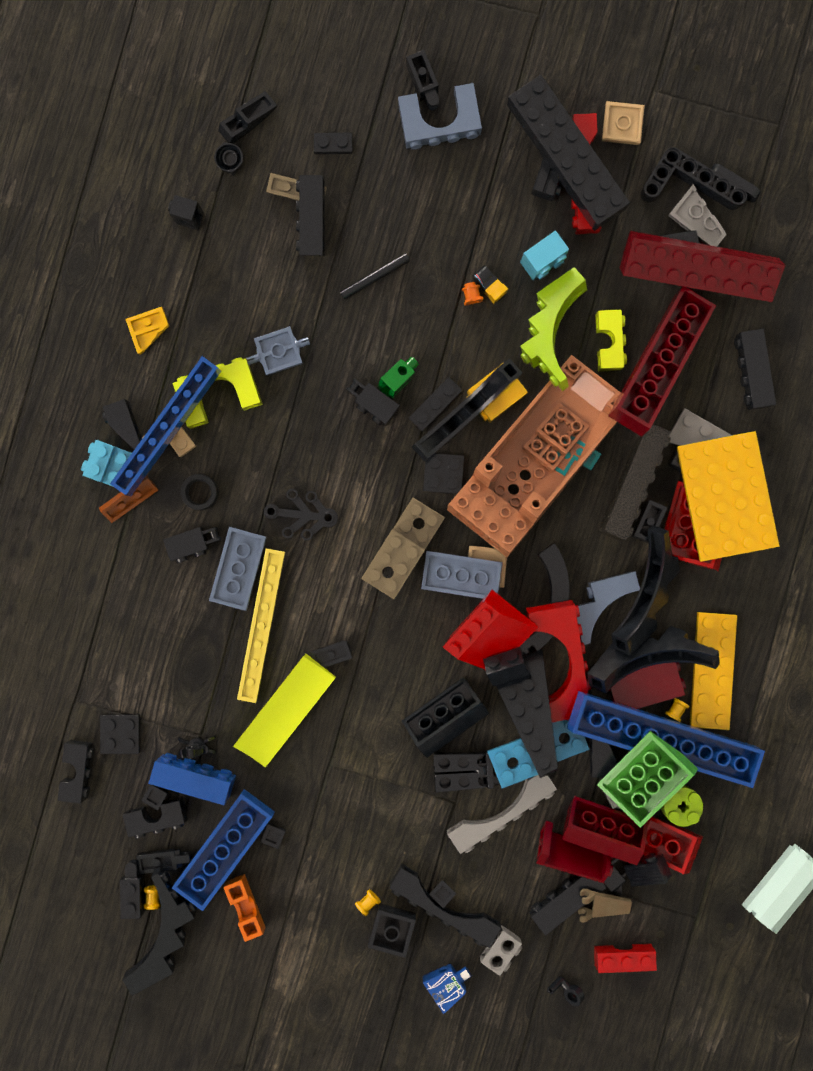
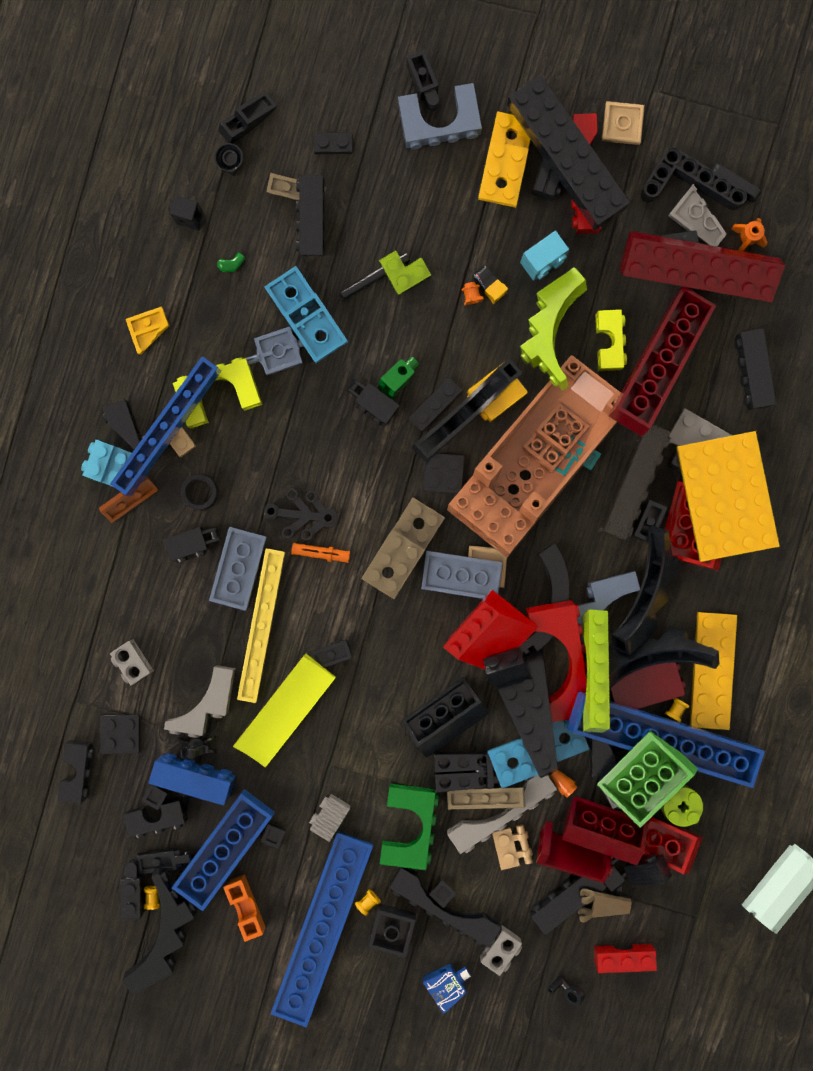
none -> light grey brick [110,639,154,686]
none -> light grey arch [164,665,236,738]
none -> green arm [217,252,246,272]
none -> dark azure bracket [265,266,348,363]
none -> blue plate [271,831,373,1028]
none -> orange pin [292,543,350,563]
none -> light grey brick [309,794,350,842]
none -> lime plate [379,251,431,295]
none -> green arch [380,784,439,870]
none -> dark tan plate [447,787,525,810]
none -> yellow bracket [478,111,530,208]
none -> tan plate [492,824,533,870]
none -> orange cone [549,770,577,797]
none -> lime arch [582,610,610,733]
none -> orange brick [731,218,768,251]

